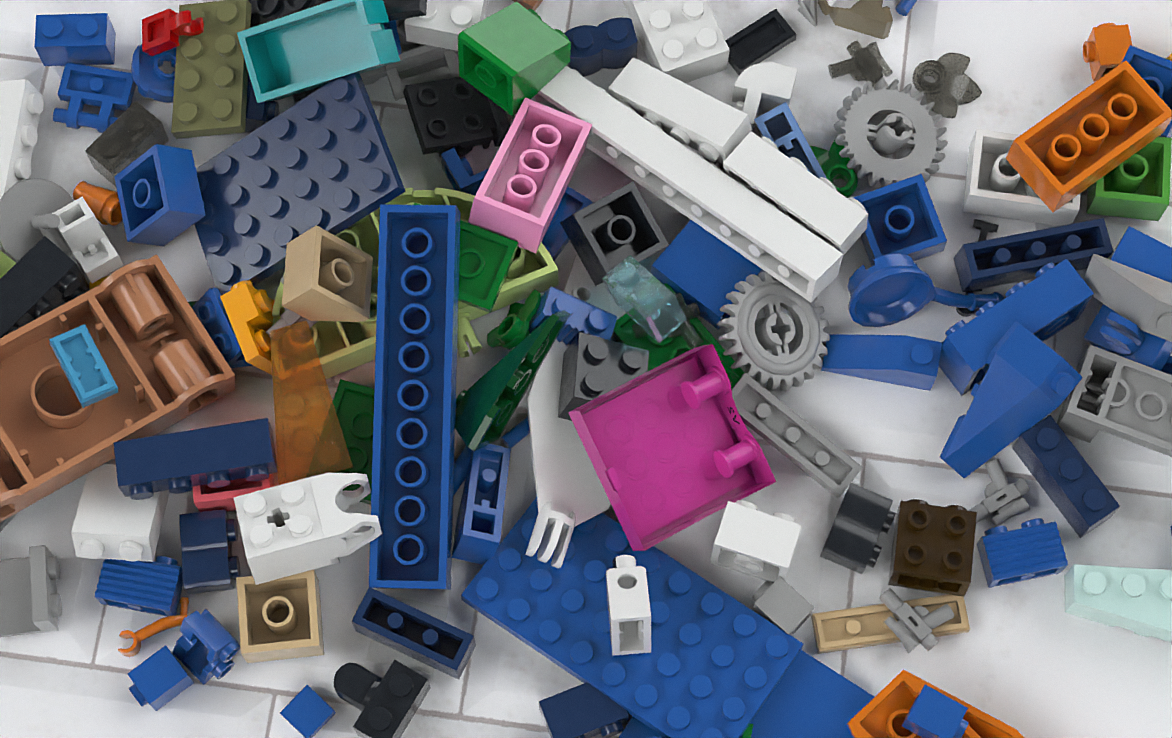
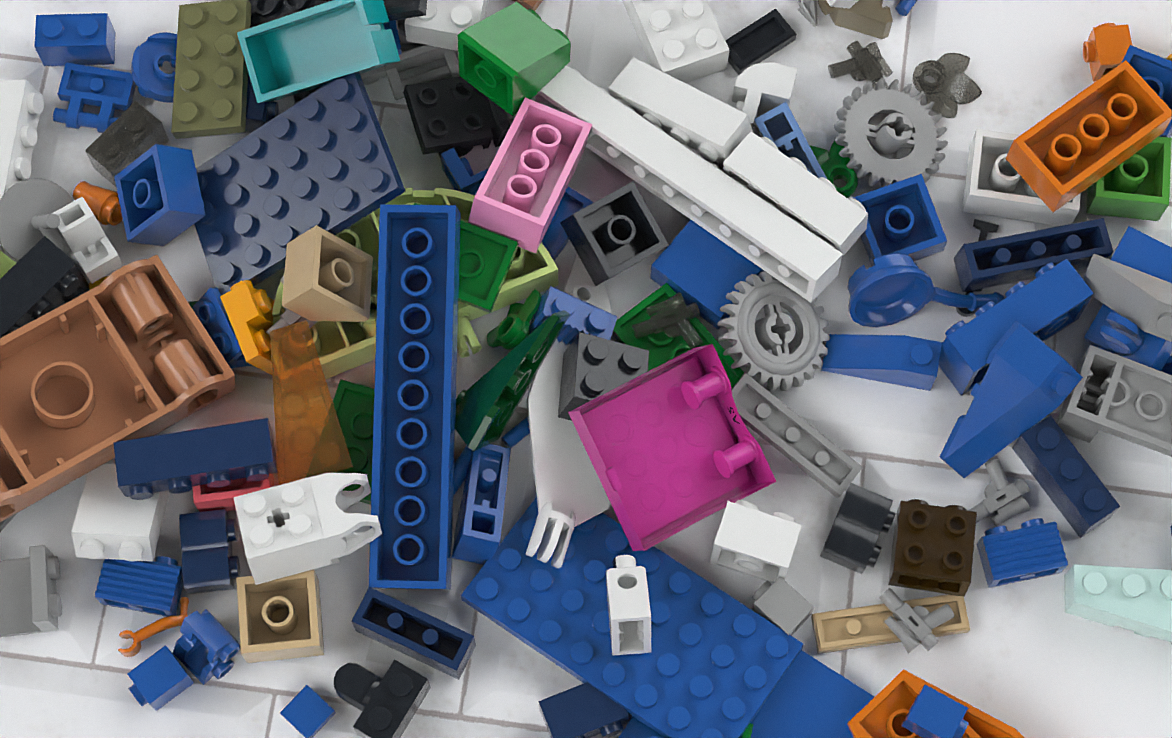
dark azure plate [49,324,118,408] -> none
red plate [142,9,204,56] -> none
dark blue brick [564,17,638,77] -> none
clear light blue brick [602,255,687,343] -> none

